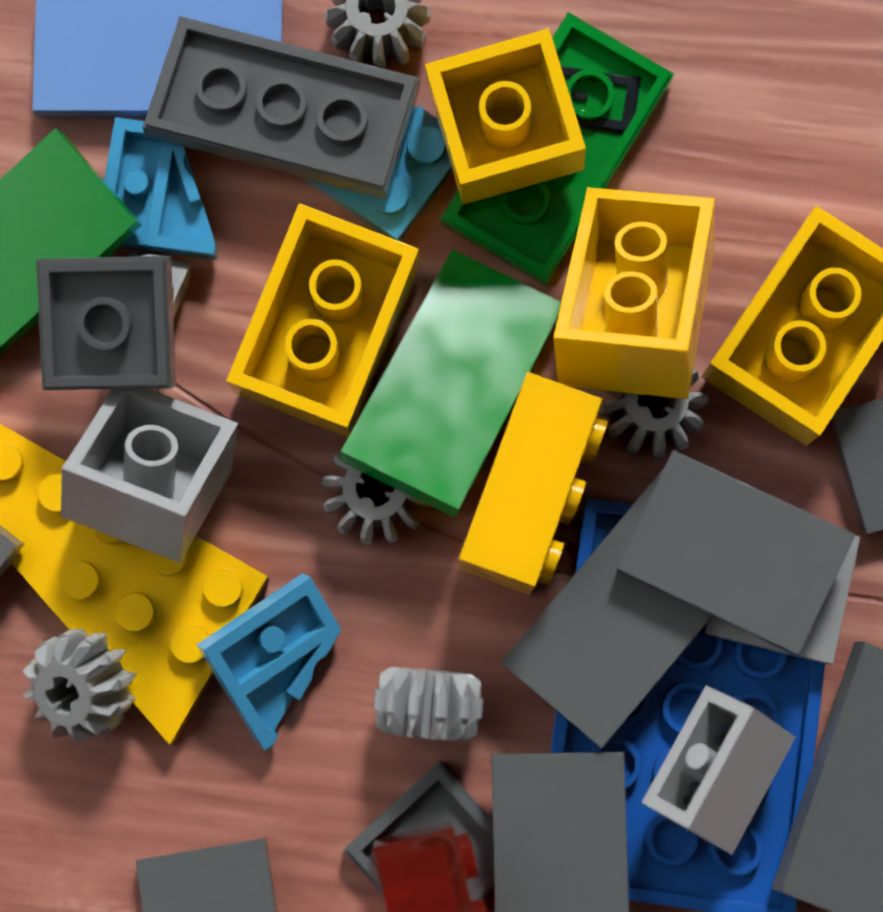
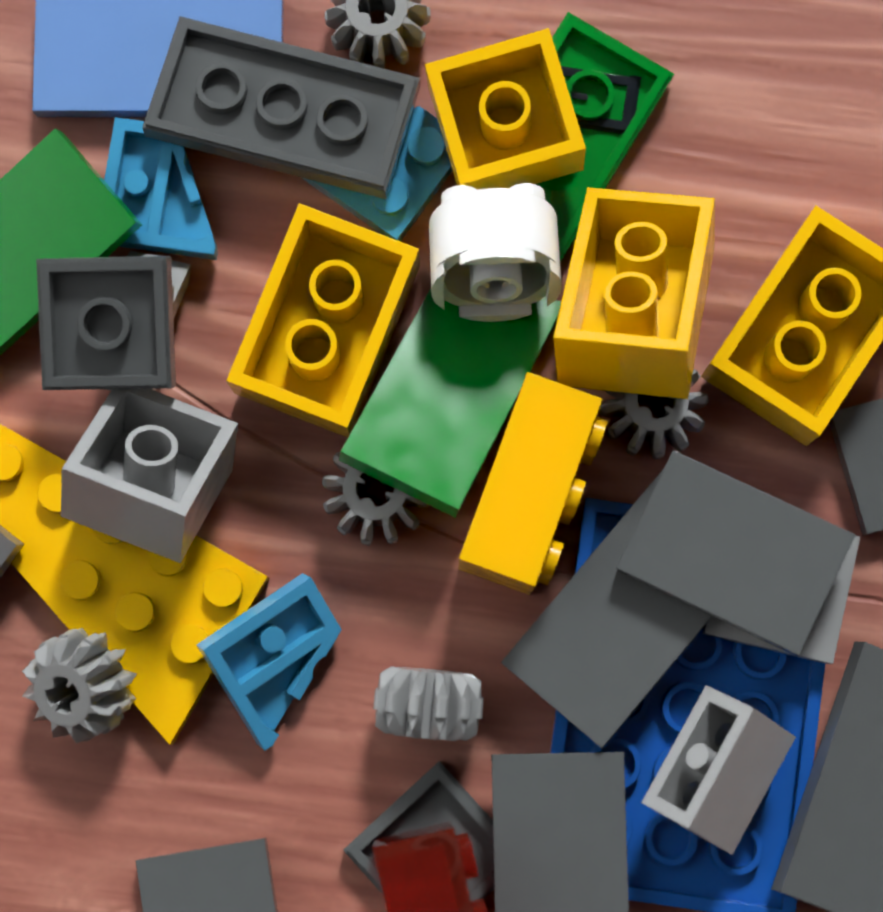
none -> white brick [429,183,562,322]

